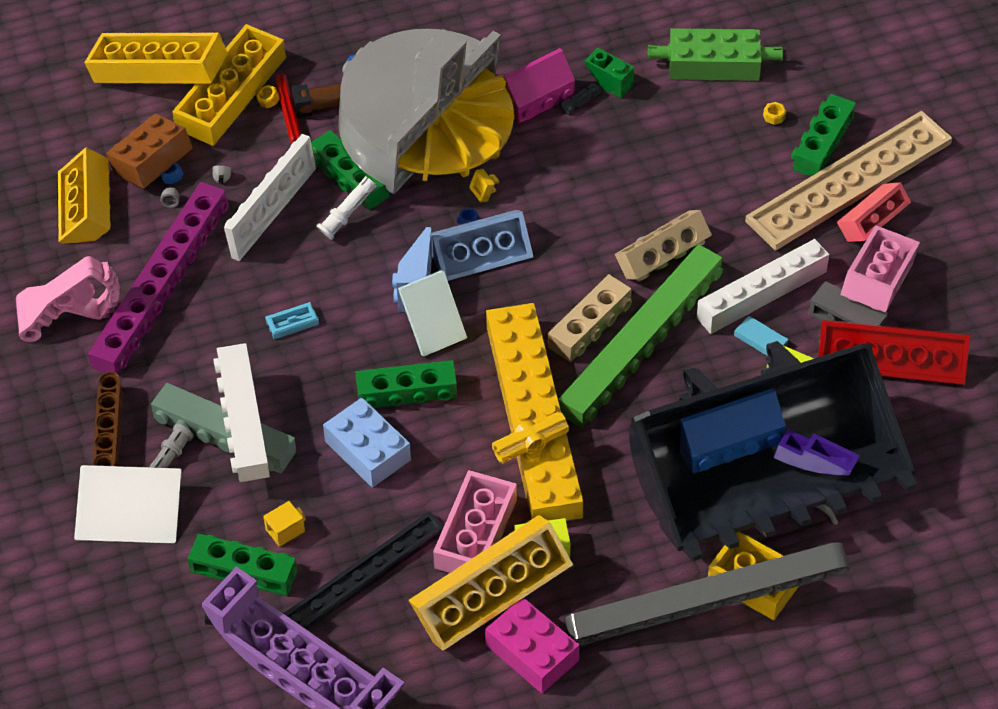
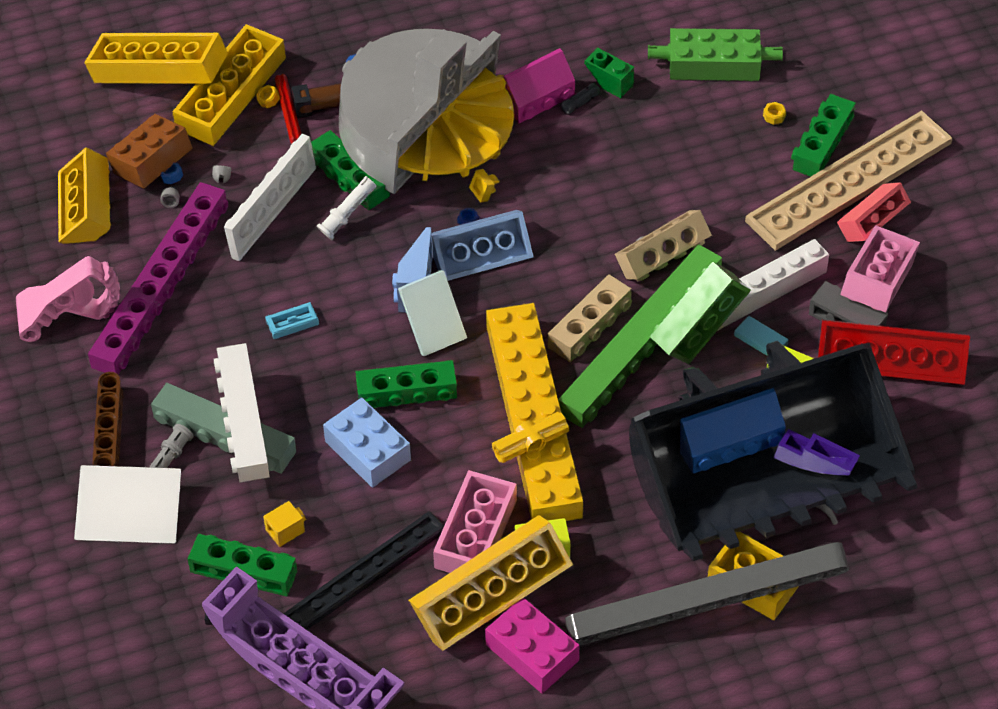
none -> brick [650,262,751,364]

